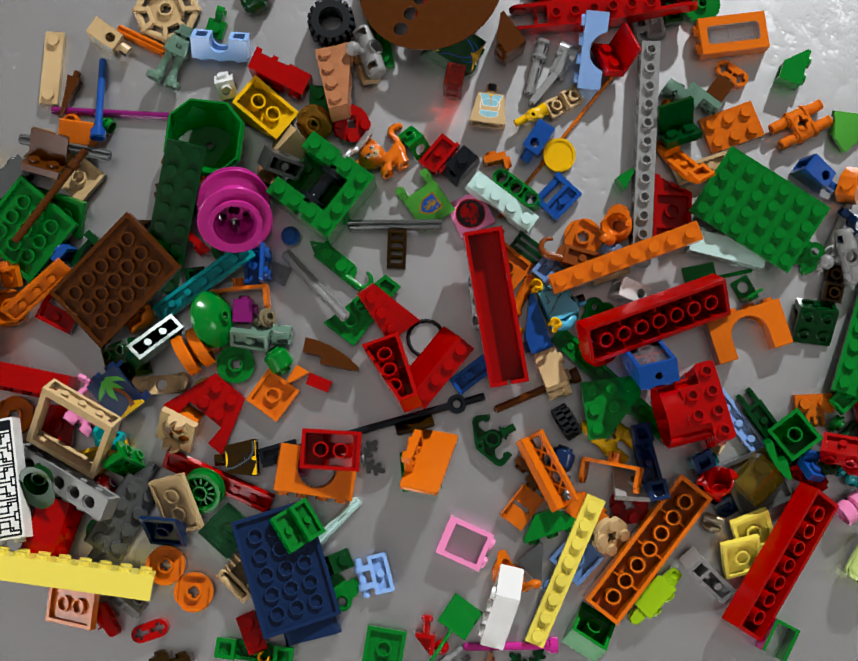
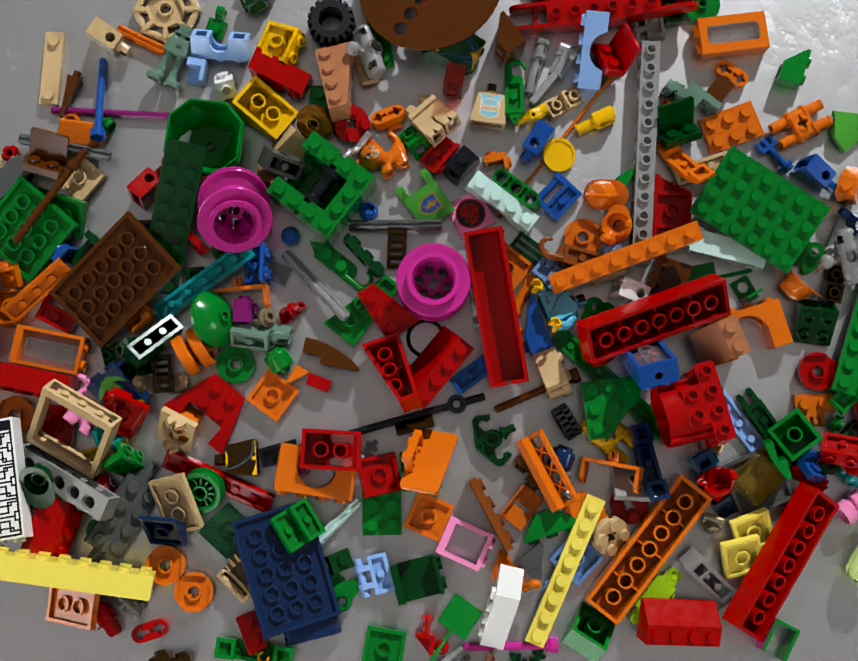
none -> red plate [1,145,20,161]
none -> piece [8,324,92,376]
none -> red plate [102,386,150,439]
none -> red torso [126,165,162,211]
none -> dark brown slope [152,354,174,394]
none -> light blue panel [186,56,210,87]
none -> yellow plate [254,20,306,65]
none -> red piece [279,302,306,325]
none -> dark green hinge [343,233,385,278]
none -> red plate [358,451,402,498]
none -> blue plate [359,202,378,220]
none -> green plate [362,476,402,535]
none -> orange beam [370,104,406,130]
none -> dark green panel [389,553,447,606]
none -> dark pink wheel [396,243,471,322]
none -> orange plate [403,492,455,542]
none -> tan hips [405,93,461,148]
none -> dark orange plate [467,477,514,552]
none -> green plate [504,59,527,126]
none -> yellow arm [574,106,616,136]
none -> orange piece [584,179,629,210]
none -> red slope [636,597,722,647]
none -> reddish brown bracket [646,254,693,294]
none -> nougat slope [688,314,752,366]
none -> blue hinge [754,134,794,174]
none -> orange piece [780,269,824,300]
none -> red plate [797,352,837,391]

